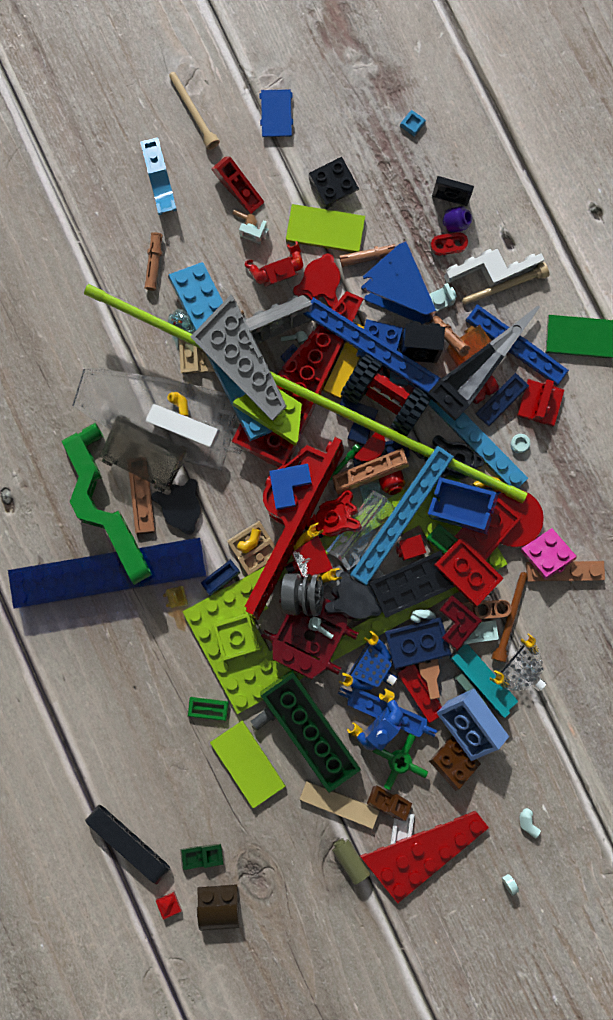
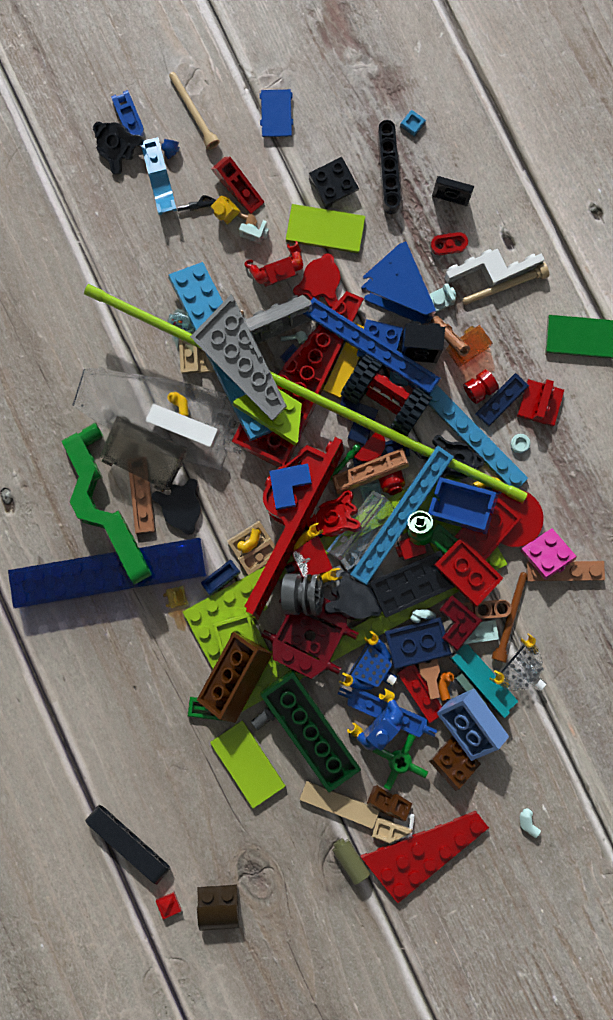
nougat pin [144,232,163,291] -> none
dark green slope [180,844,224,870] -> none
light aqua hand [308,617,333,639] -> none
nougat pin [340,244,395,267] -> none
black plate [427,306,540,421] -> none
dark purple head [443,206,472,233] -> none
blue tile [465,304,569,386] -> none
light aqua tile [502,874,519,896] -> none
none -> black tile [93,122,144,175]
none -> blue plate [111,90,144,137]
none -> blue plate [161,138,180,159]
none -> black hand [177,195,216,212]
none -> reddish brown slope [197,632,273,723]
none -> yellow brick [211,196,241,225]
none -> tan tile [372,817,413,844]
none -> black beam [377,120,401,215]
none -> green wheel [408,511,433,546]
none -> orange arm [437,672,455,701]

